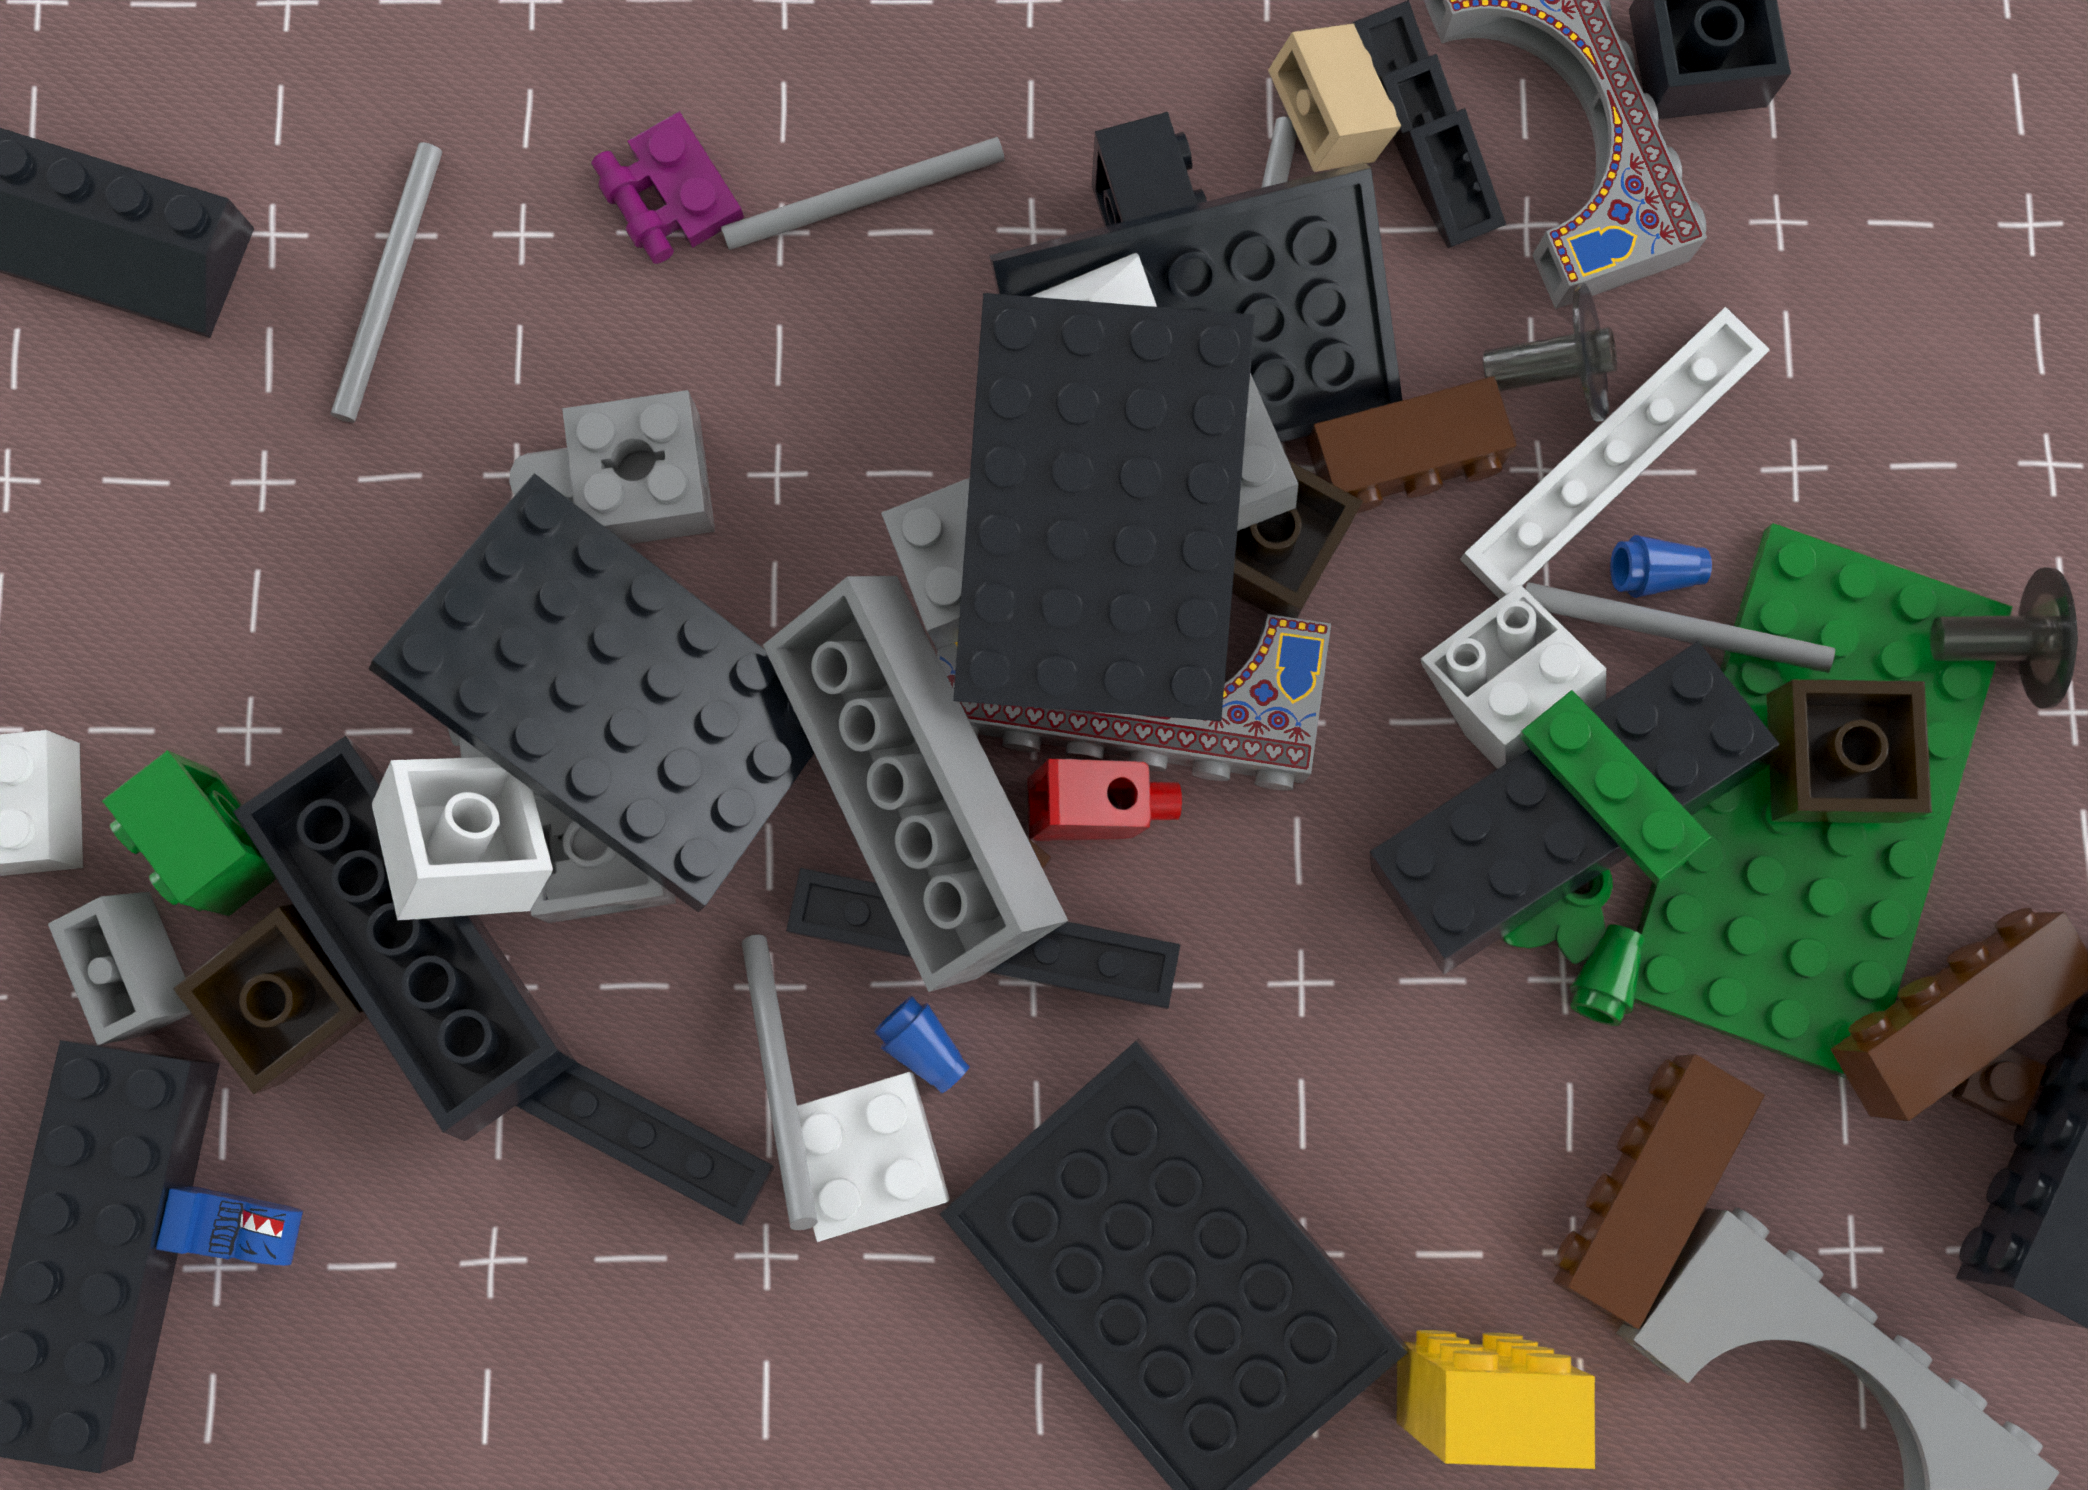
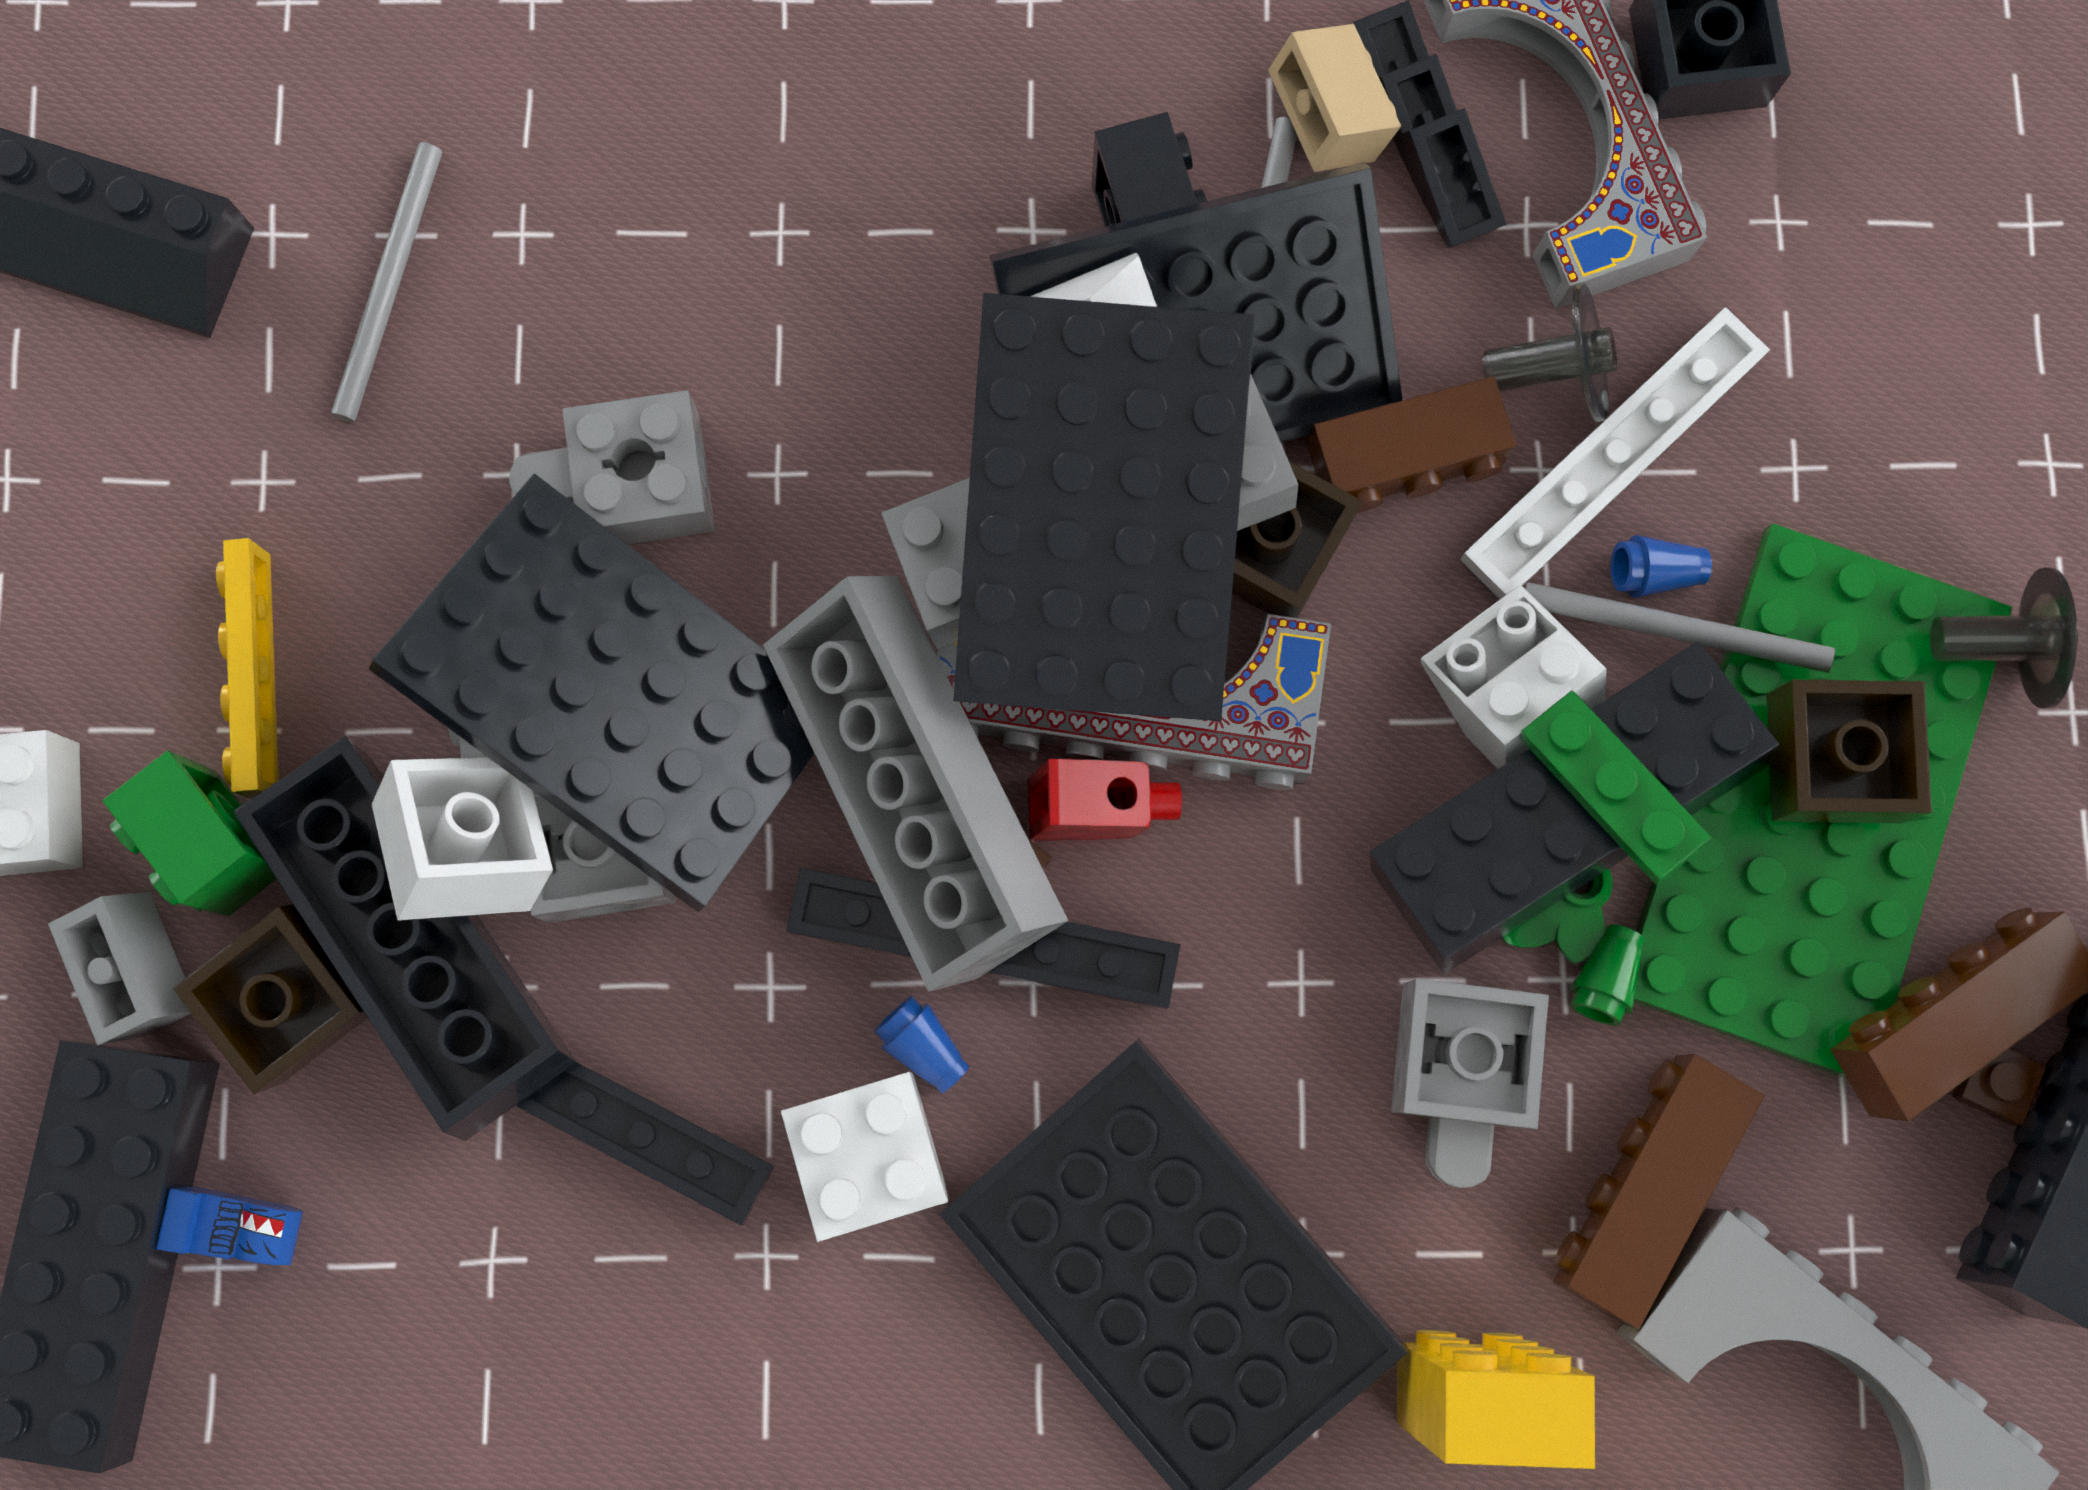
magenta plate [591,111,744,264] -> none
light grey axle [721,137,1005,250] -> none
light grey axle [742,935,818,1230] -> none
none -> yellow plate [216,538,279,800]
none -> light grey brick [1391,979,1549,1188]

